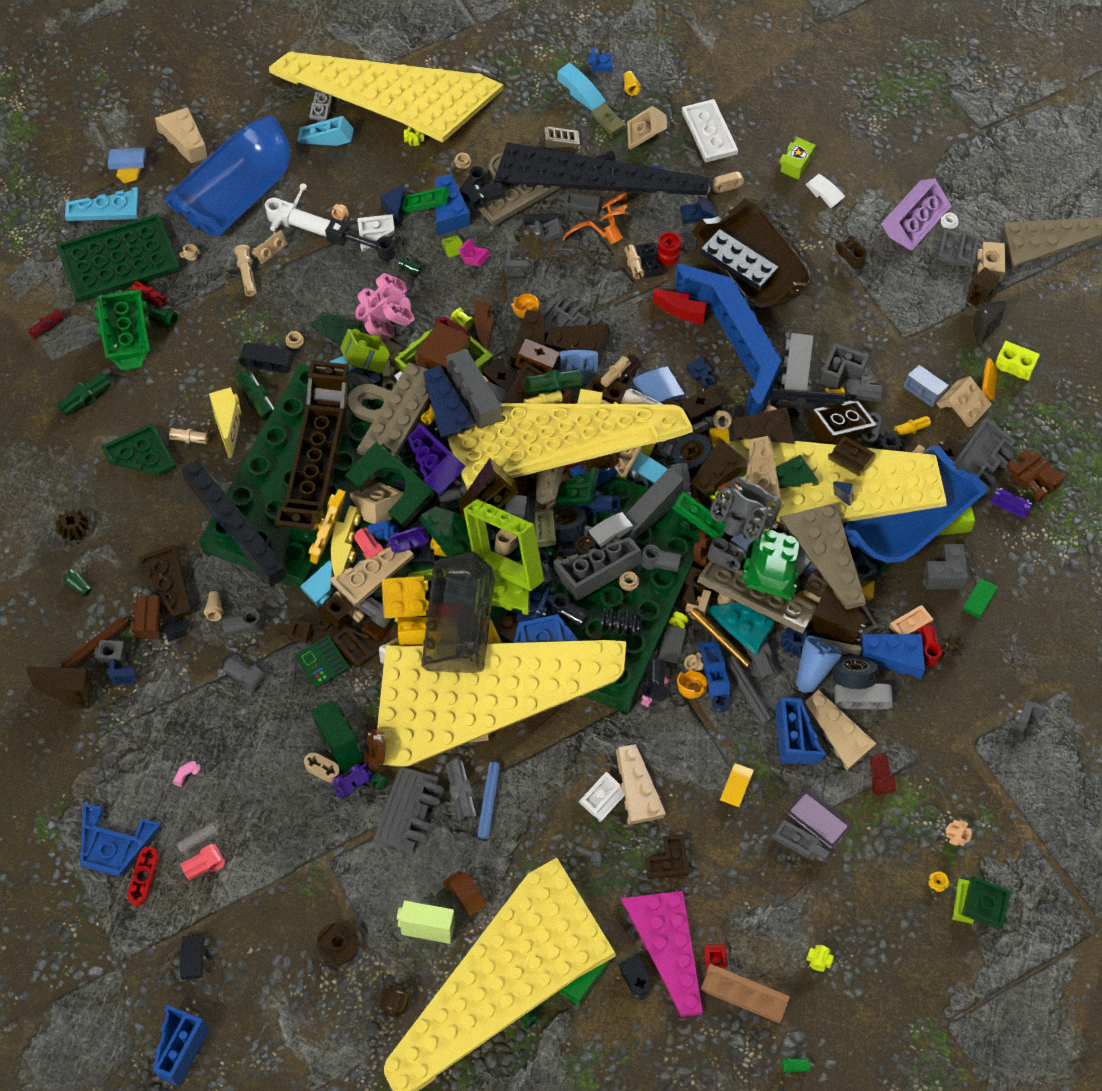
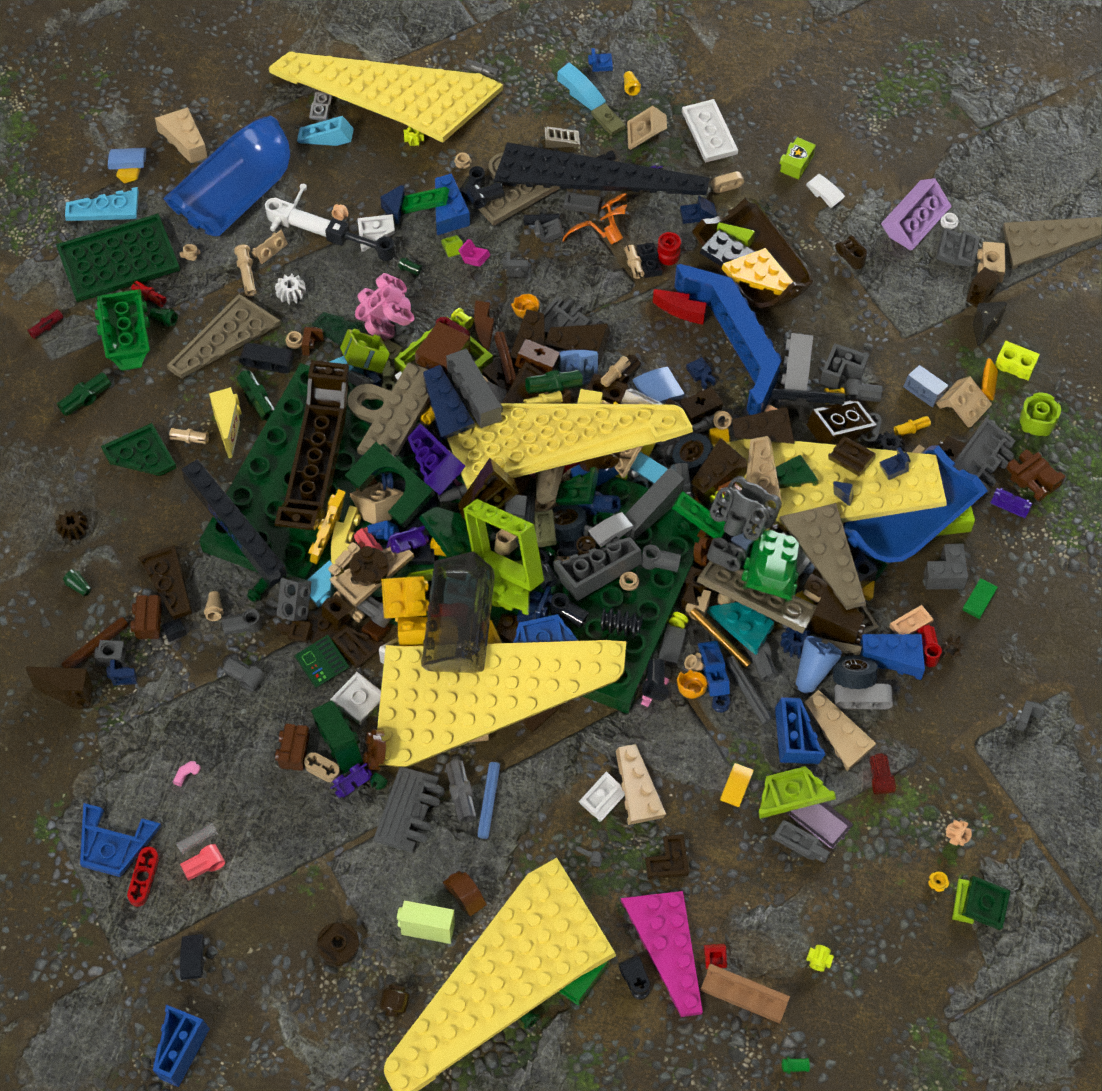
none -> dark tan wing [167,294,281,378]
none -> dark green pin [247,578,270,603]
none -> white gear [275,274,306,305]
none -> reddish brown brick [275,724,310,771]
none -> dark grey brick [276,576,312,621]
none -> reddish brown bracket [301,327,324,356]
none -> tan axle [328,542,360,576]
none -> white tile [330,672,381,725]
none -> dark brown plate [349,546,389,586]
none -> dark blue bush [382,472,393,490]
none -> reddish brown axle [494,332,516,385]
none -> lime slope [717,222,755,248]
none -> yellow plate [722,248,793,295]
none -> lime wing [759,766,836,819]
none -> dark blue bracket [879,447,911,480]
none -> lime brick [1019,393,1061,436]

